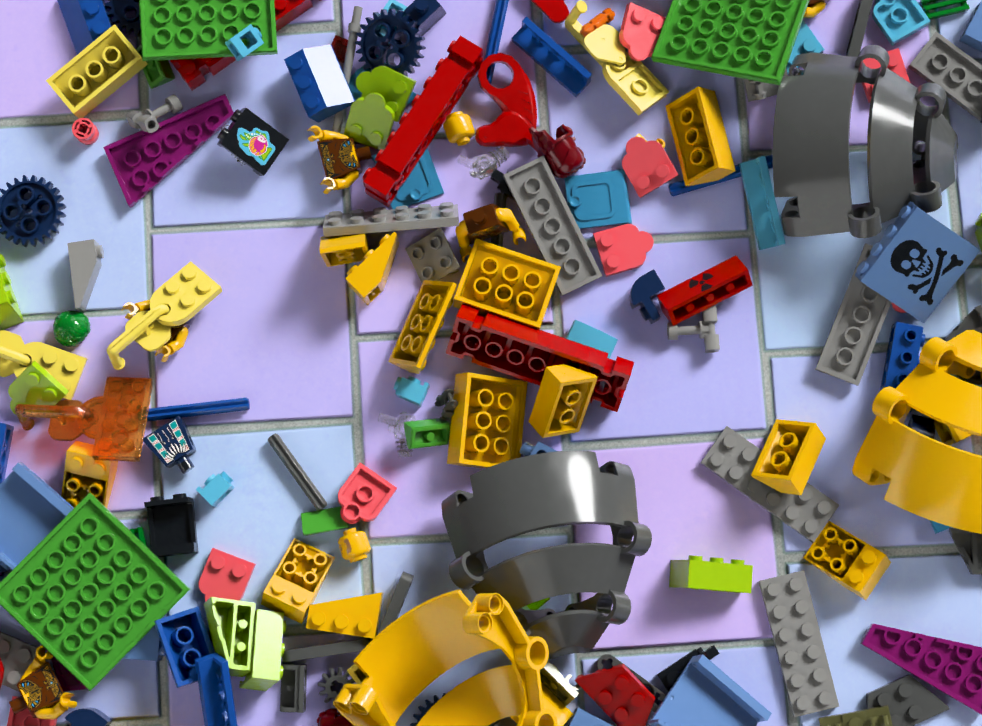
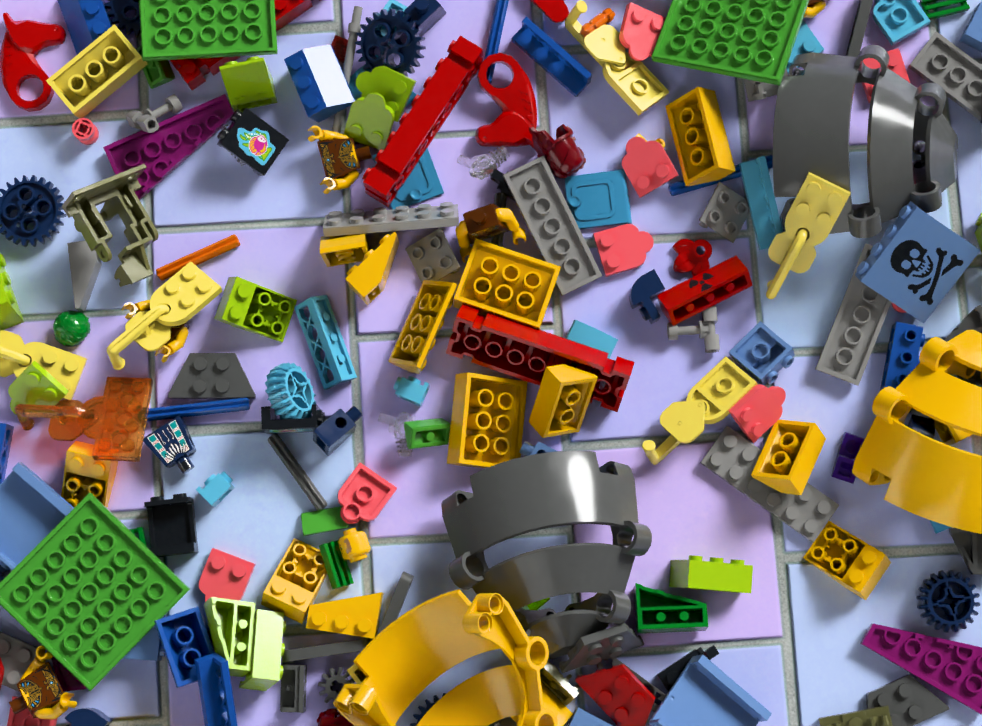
medium azure brick [225,24,264,61] -> none
dark grey piece [435,389,458,422] -> none
yellow head [443,111,475,146] -> none
light grey plate [758,570,840,717] -> none
none -> red animal [0,12,66,112]
none -> olive container [62,164,159,287]
none -> orange axle [156,234,240,281]
none -> dark grey wing [168,353,256,399]
none -> lime slope [214,276,297,342]
none -> lime slope [219,56,278,111]
none -> black panel [261,404,326,434]
none -> medium azure gear [265,362,316,419]
none -> medium azure fence [294,295,357,390]
none -> dark blue torso [313,406,362,456]
none -> green tile [319,540,354,590]
none -> dark grey wing [559,623,644,673]
none -> green wedge [634,583,708,634]
none -> light yellow plate [642,356,758,465]
none -> red plate [673,239,712,277]
none -> light grey hinge [699,182,750,243]
none -> medium blue plate [729,321,795,385]
none -> coral plate [729,384,786,443]
none -> light yellow plate [766,172,851,300]
none -> dark purple slope [831,432,865,484]
none -> dark blue gear [916,570,981,633]

